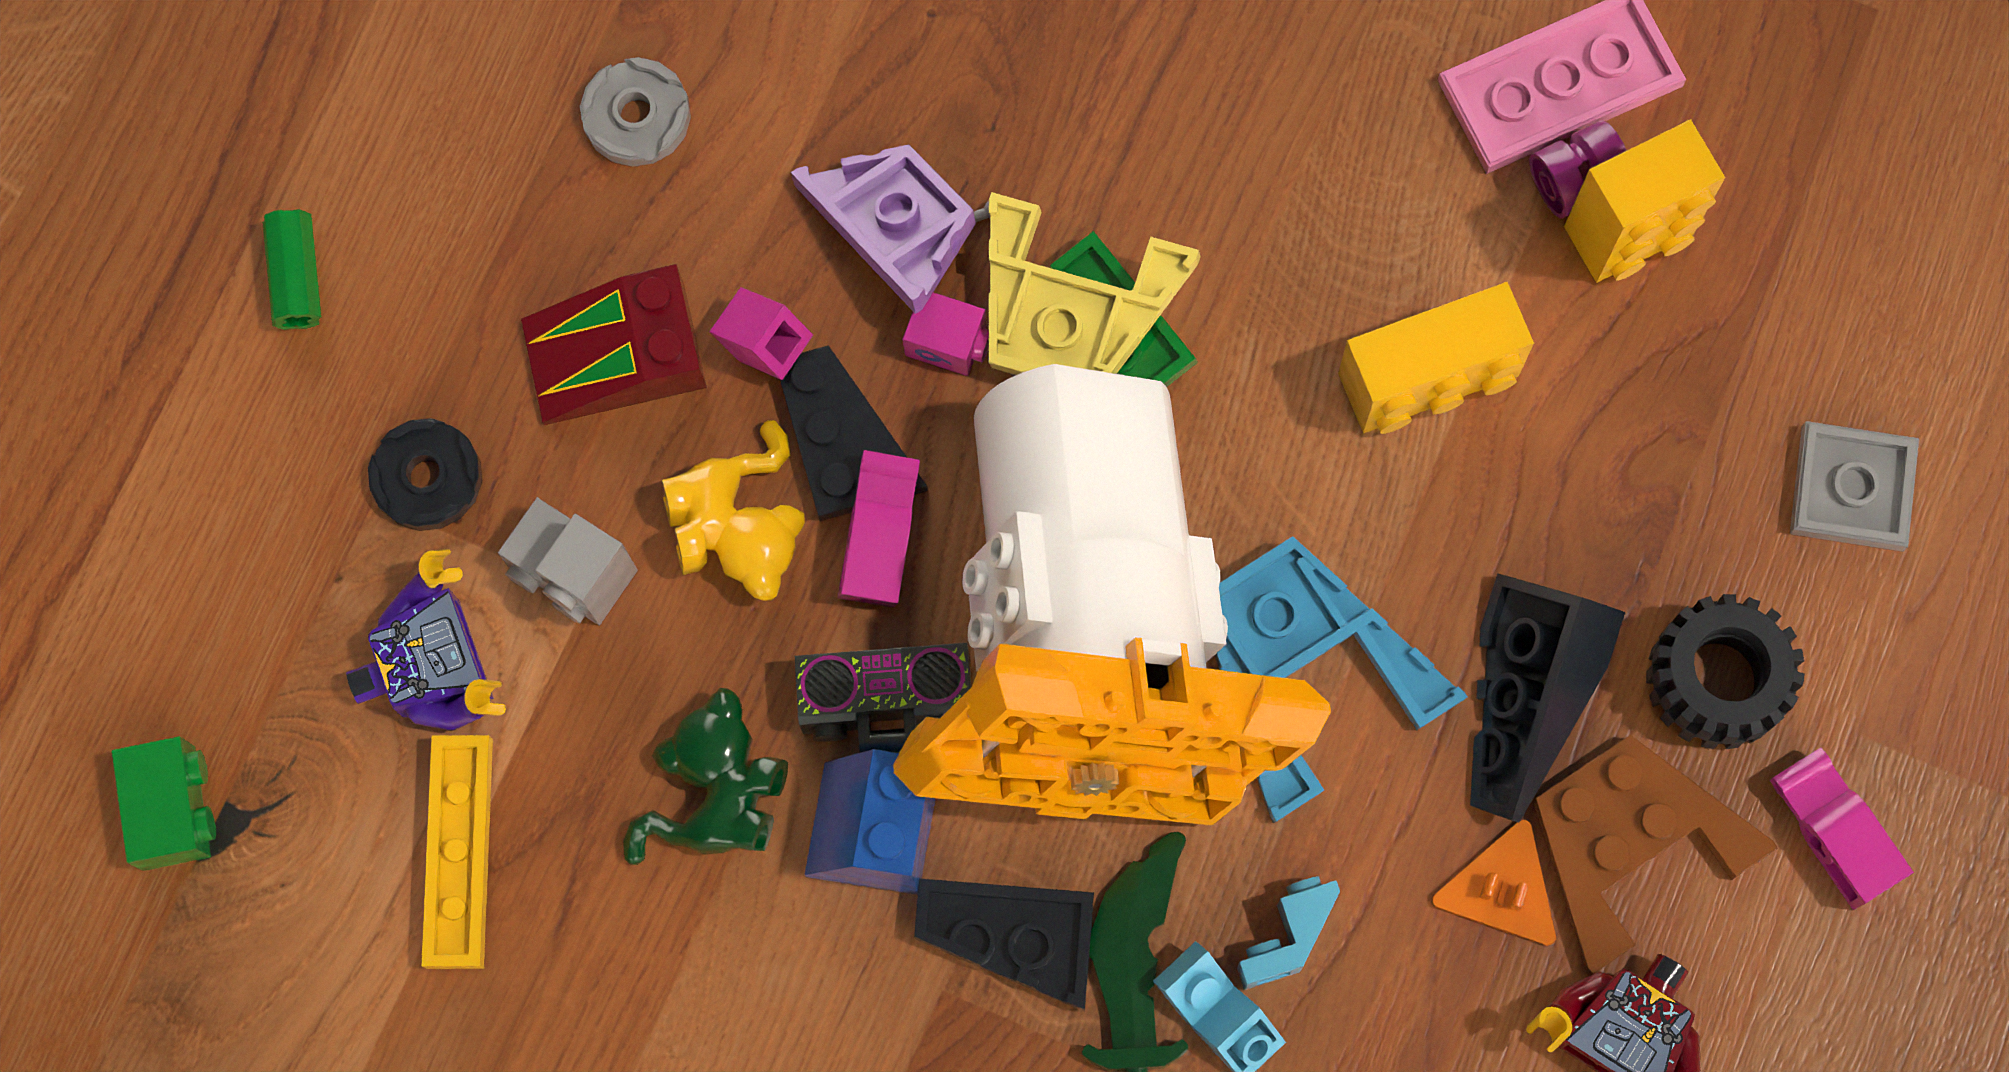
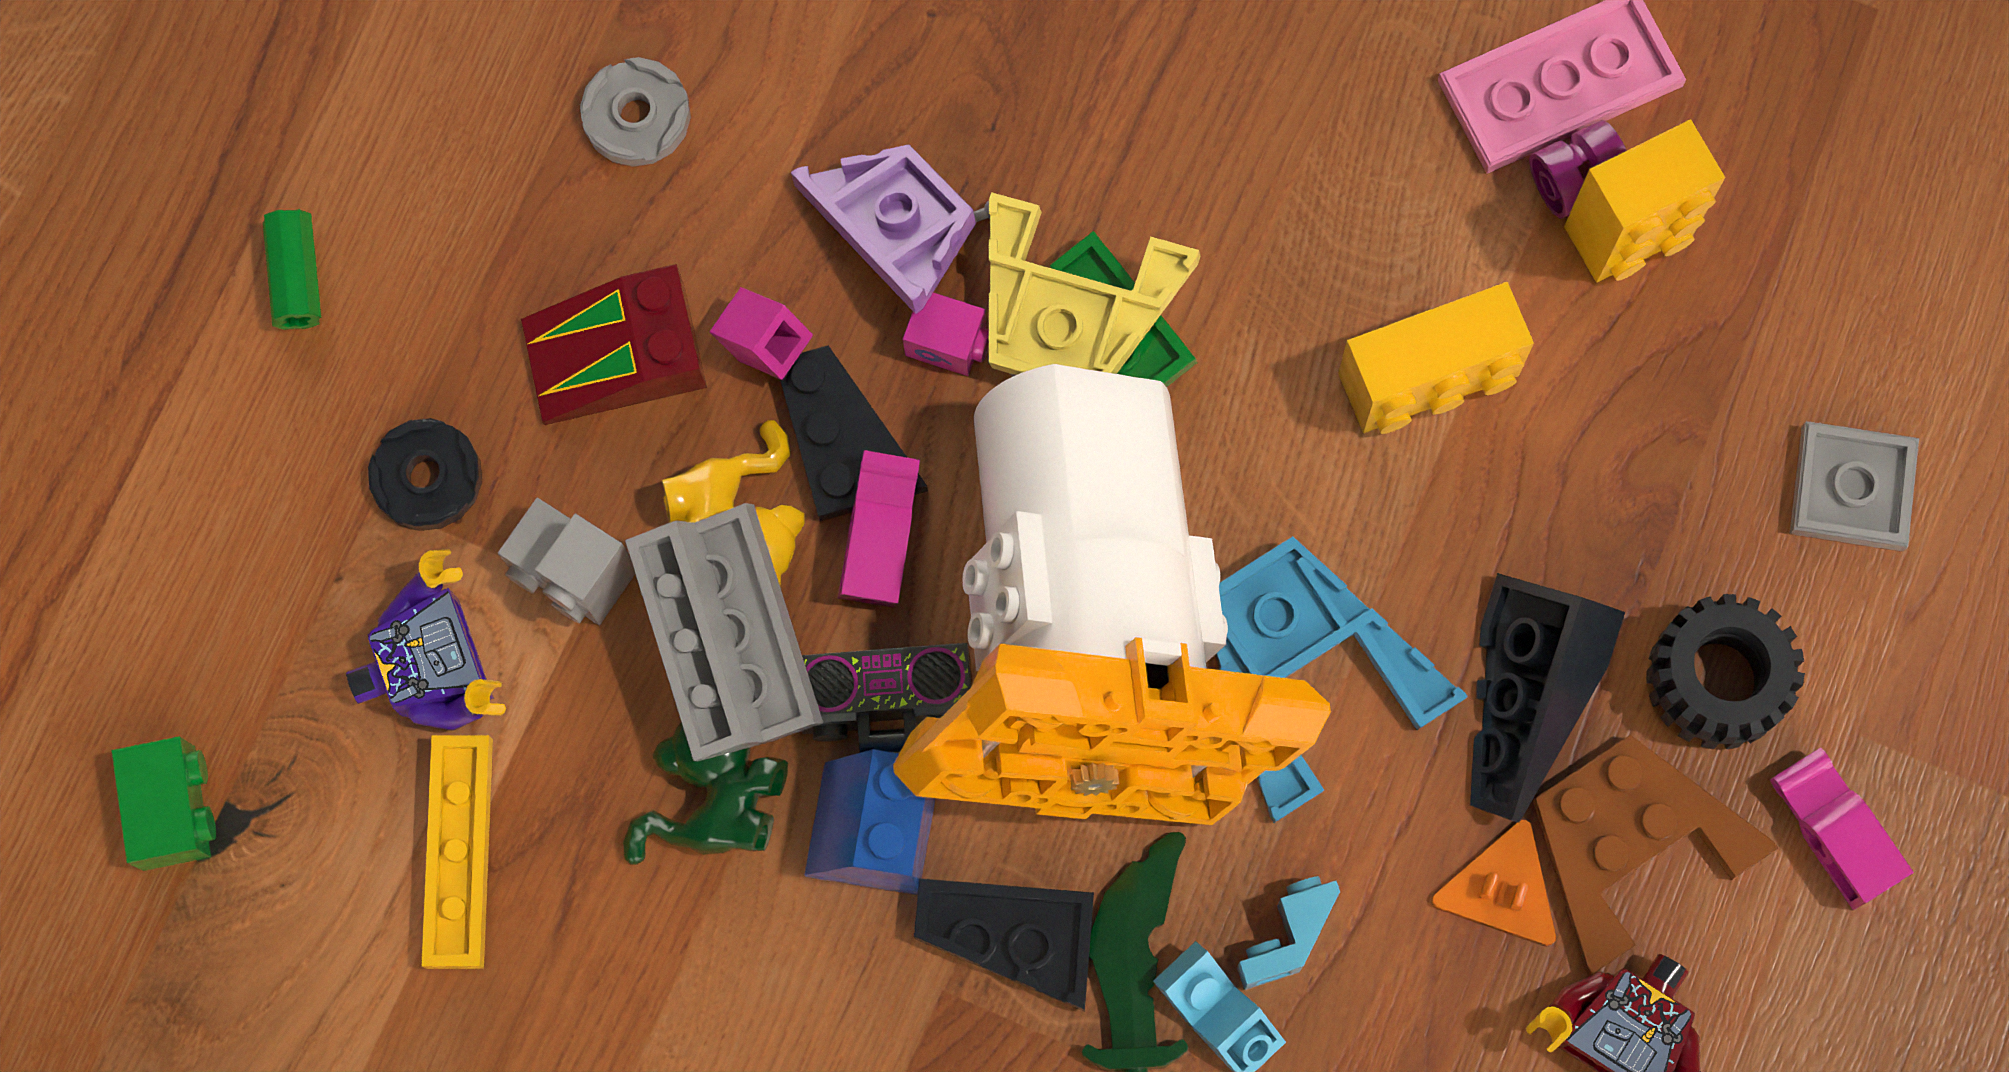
none -> light grey slope [625,503,823,761]

